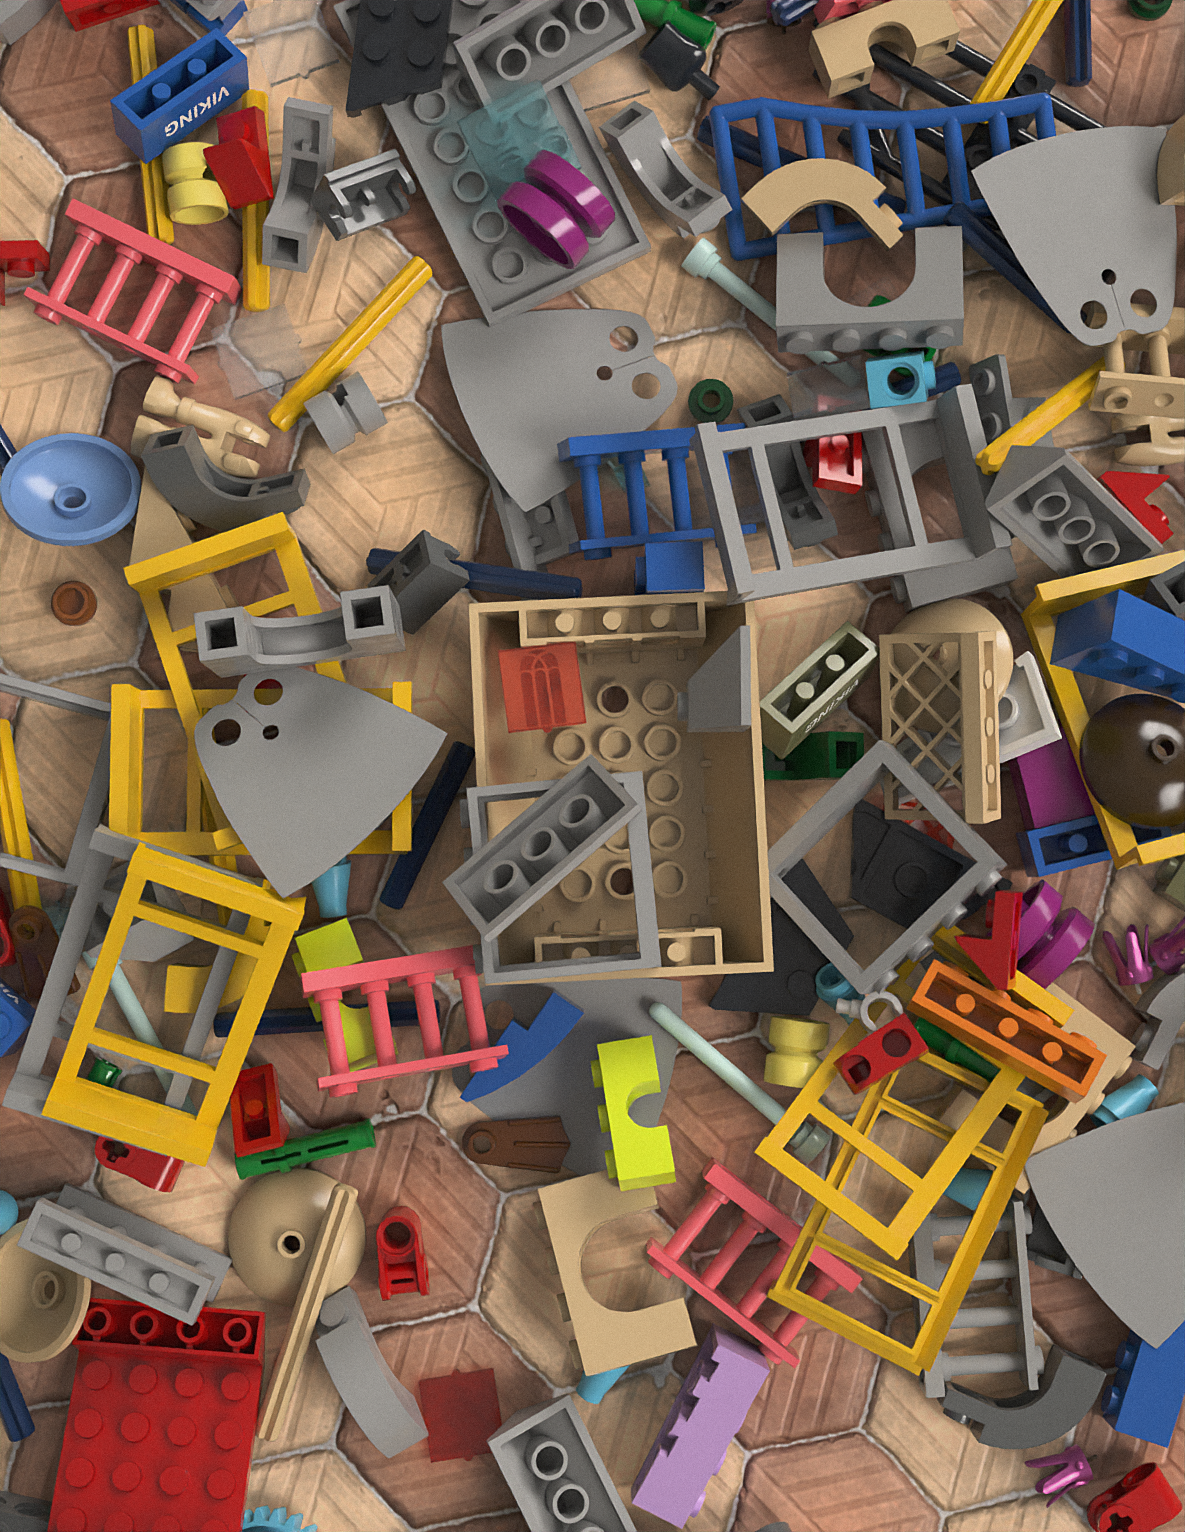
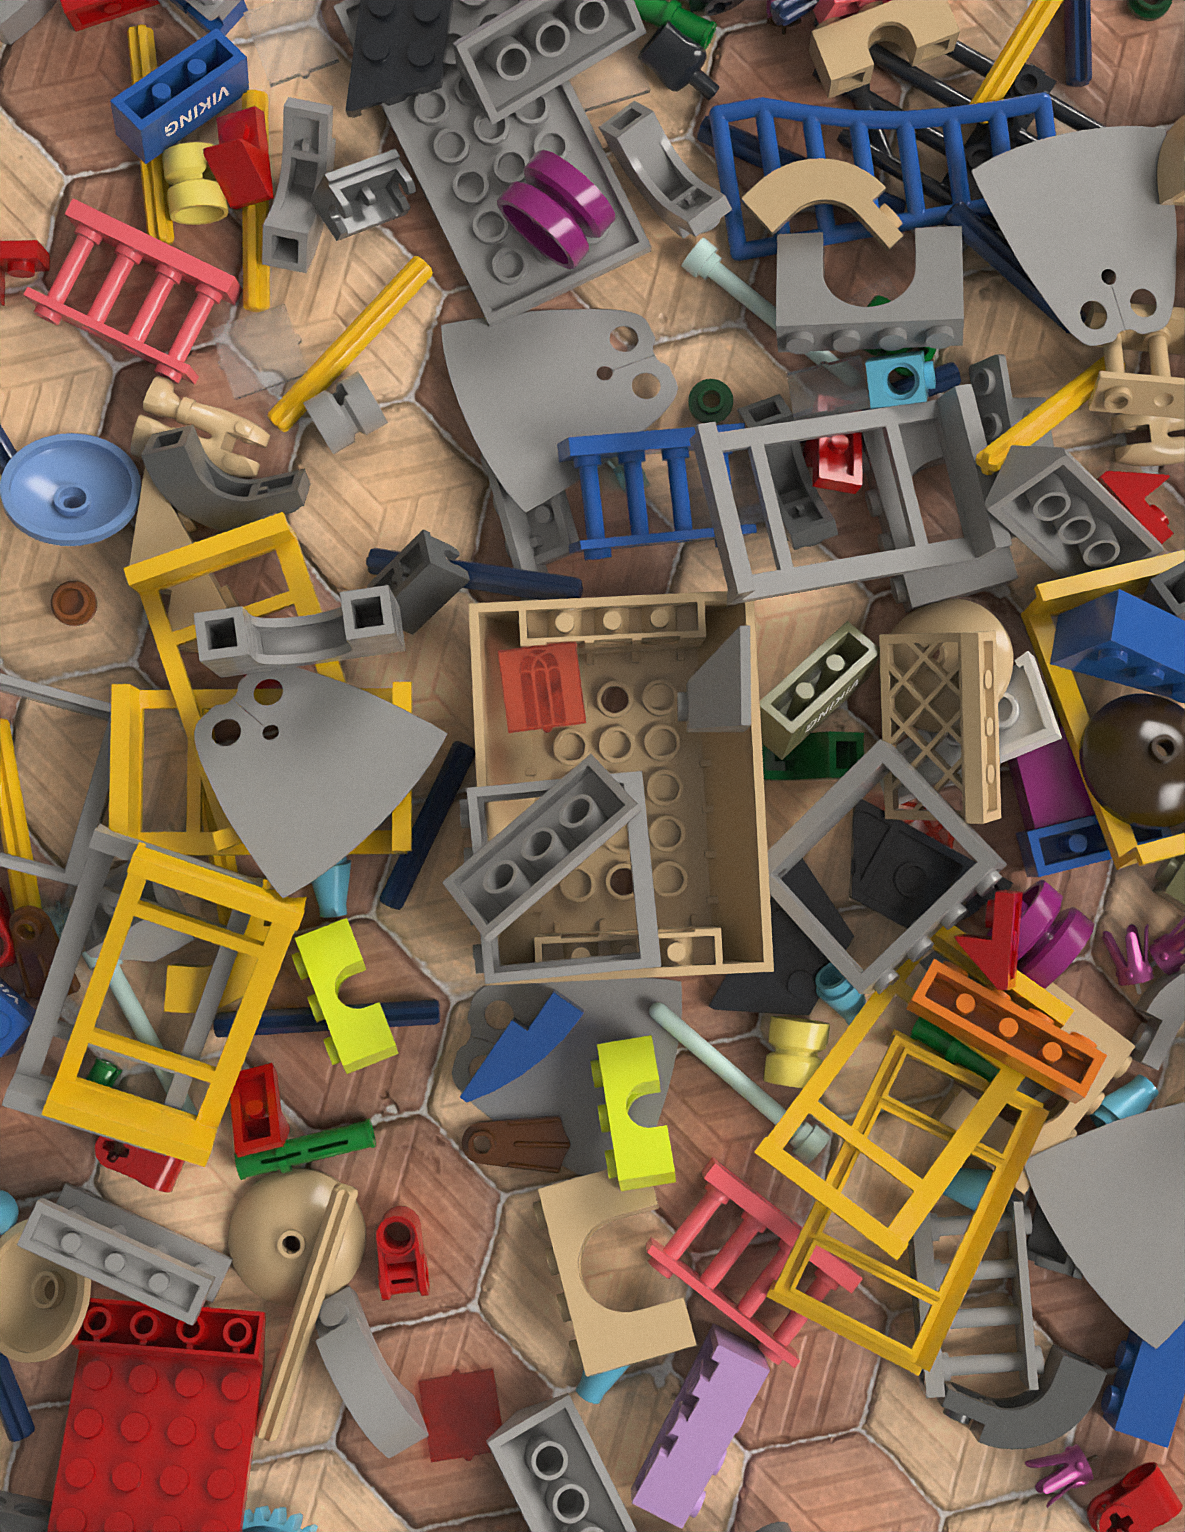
coral fence [300,945,509,1098] -> none
clear light blue slope [456,79,582,201] -> none
blue brick [634,541,705,595] -> none
red leg [833,1012,929,1095] -> none
white piece [835,991,903,1034] -> none

